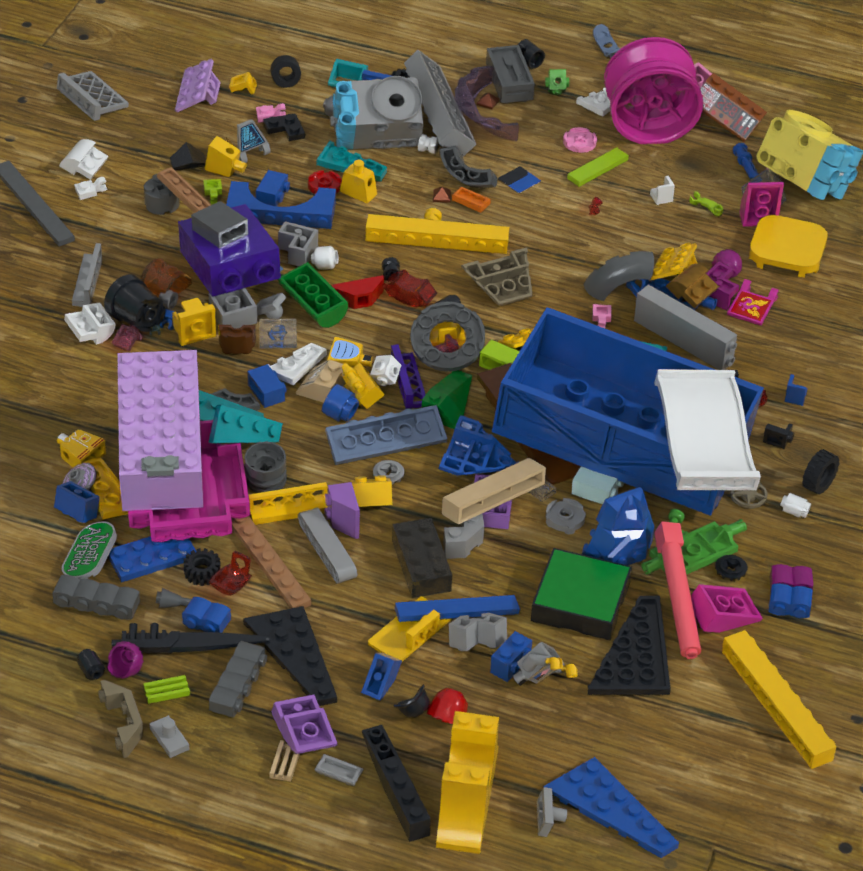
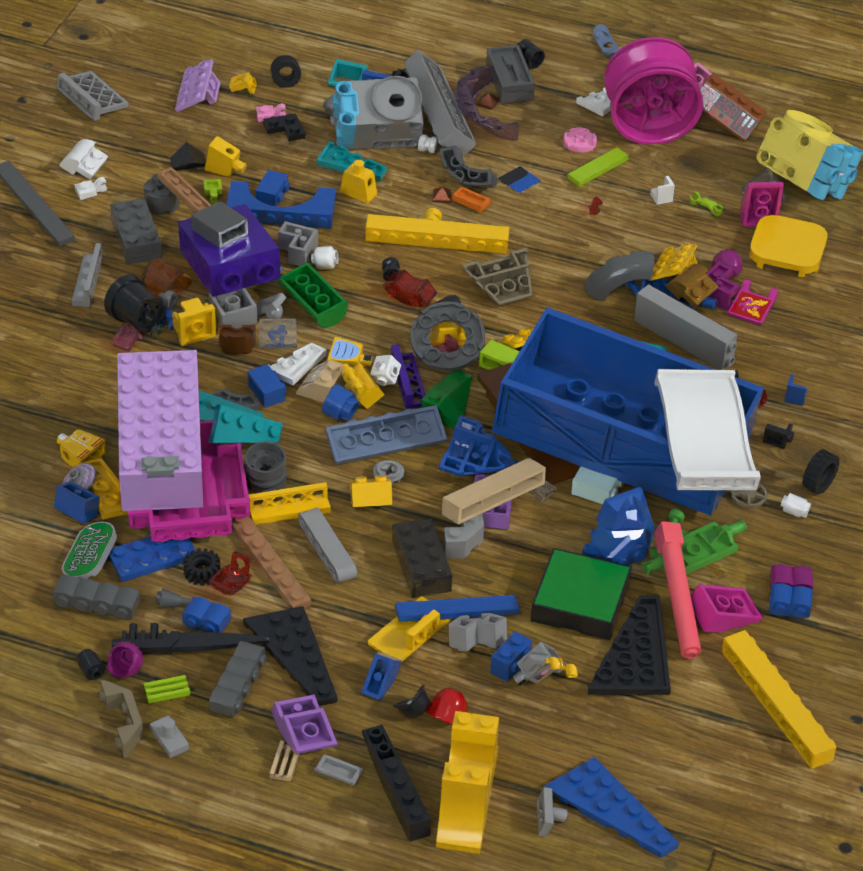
white brick [64,302,116,345] -> none
flag [237,119,271,163] -> none
red tile [308,170,342,194] -> none
medium lavender slope [325,482,360,539] -> none
red slope [331,275,384,309] -> none
bright green brick [545,69,569,95] -> none
light grey plate [546,498,586,534] -> none
bright pink plate [592,304,611,328] -> none
black gear [715,555,748,581] -> none
blue pin [732,143,762,183] -> none
none -> dark grey piece [110,198,162,265]

